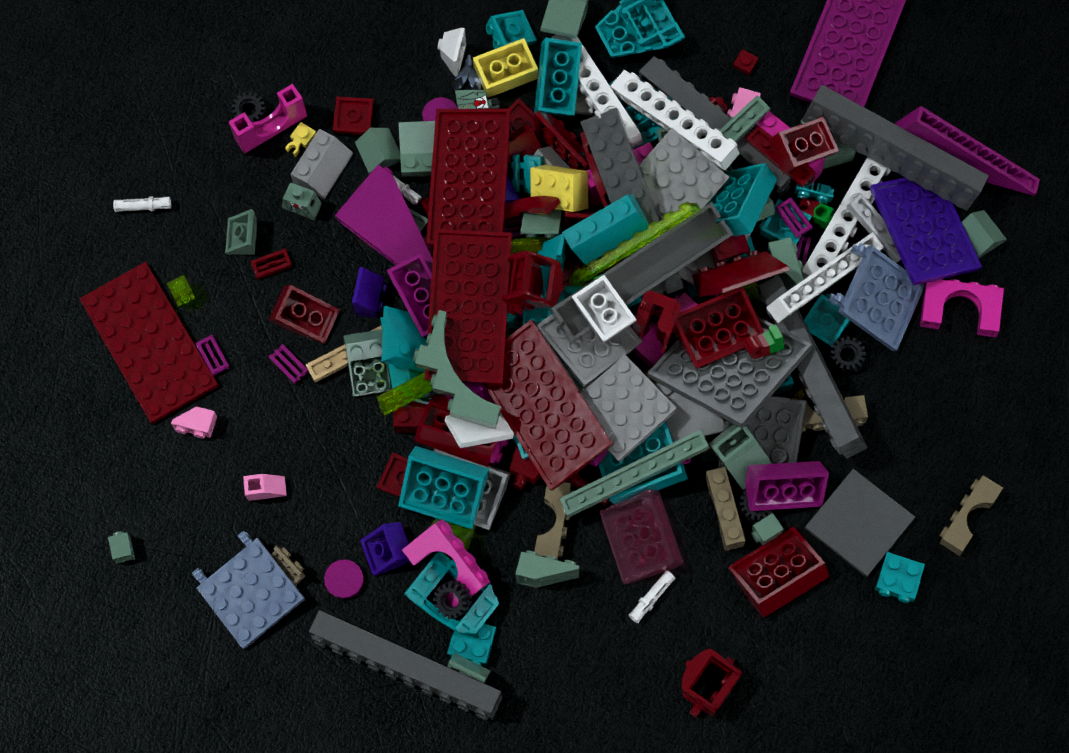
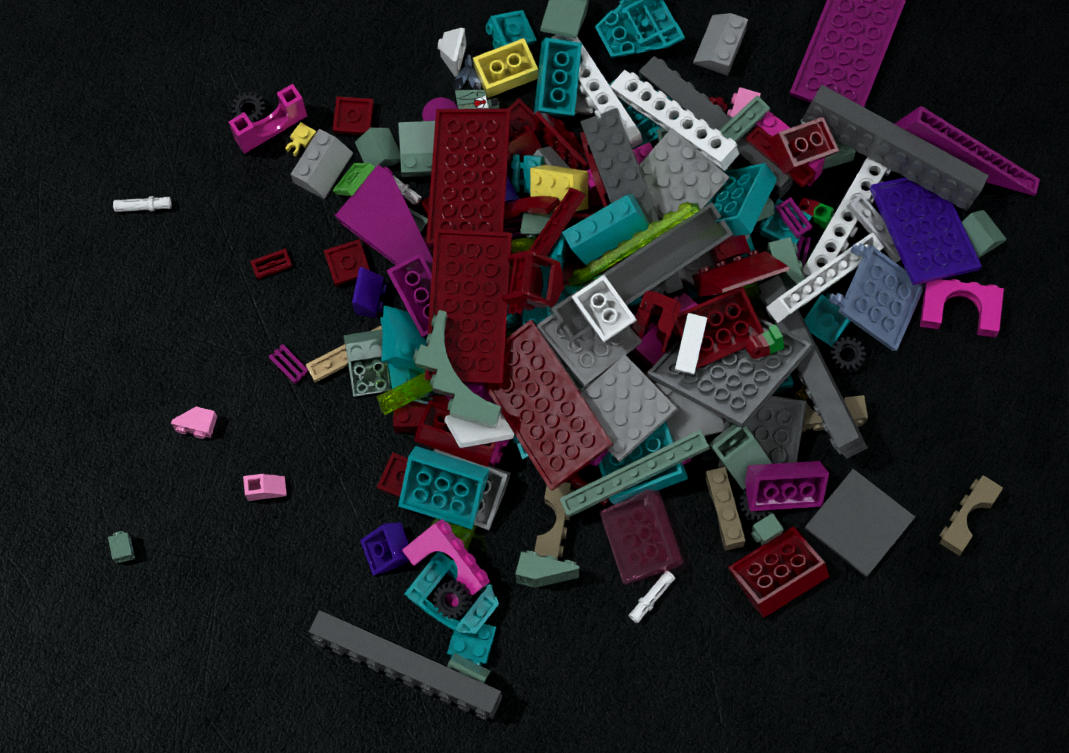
dark red plate [79,262,218,424] -> none
clear neon green brick [167,275,195,307] -> none
sand blue plate [192,531,305,649] -> none
magenta tile [195,335,230,377] -> none
sand green slope [225,209,257,255] -> none
dark red slope [268,285,340,344] -> none
dark tan bracket [271,546,306,586] -> none
sand green torso [282,183,322,220] -> none
magenta tile [324,559,364,599] -> none
dark red torso [510,443,541,490] -> none
dark red animal [681,648,743,717] -> none
dark red plate [733,49,758,75] -> none
teal hinge [794,182,834,205] -> none
teal plate [875,552,925,603] -> none
none -> dark red plate [324,239,370,287]
none -> bright green tile [333,163,375,196]
none -> dark red plate [529,187,586,257]
none -> white tile [675,313,707,375]
none -> light grey slope [693,13,748,76]

